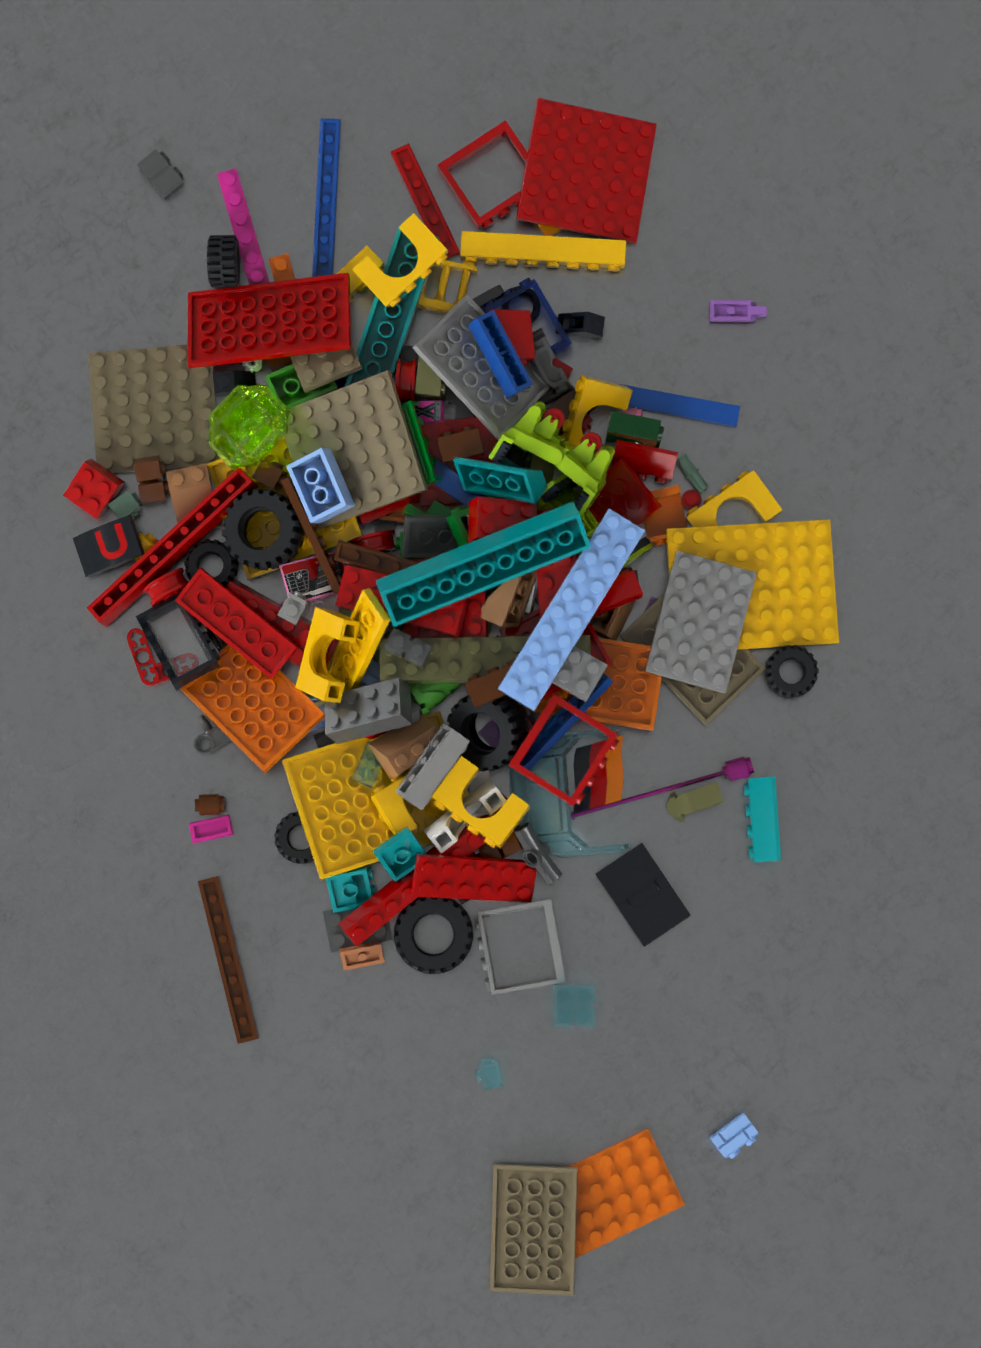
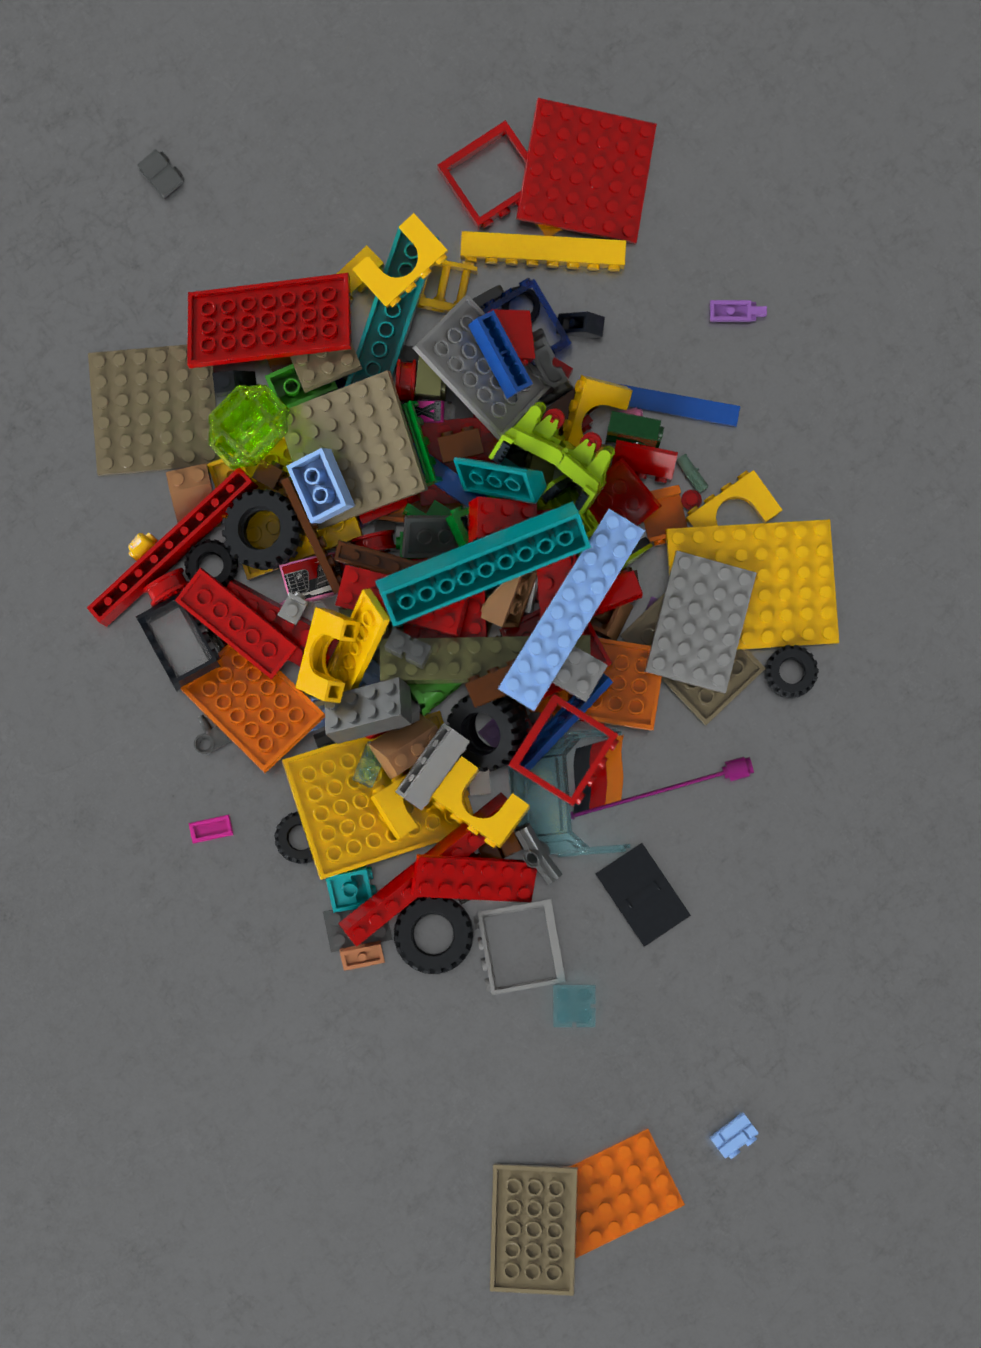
red brick [63,459,125,519] -> none
black slope [73,515,144,577] -> none
sand green brick [108,490,142,520] -> none
red beam [127,628,199,686] -> none
reddish brown piece [134,455,170,504] -> none
reddish brown brick [195,794,224,815] -> none
reddish brown plate [198,876,259,1044] -> none
black tyre [207,235,240,287] -> none
dark pink plate [217,168,269,285] -> none
white plate [242,360,262,373] -> none
orange plate [268,253,295,282] -> none
blue tile [312,118,341,277] -> none
teal plate [373,827,427,882] -> none
red tile [390,143,460,260] -> none
white arch [423,779,507,853] -> none
clear light blue brick [475,1057,504,1090] -> none
olive piece [667,782,724,822] -> none
teal slope [744,776,781,863] -> none

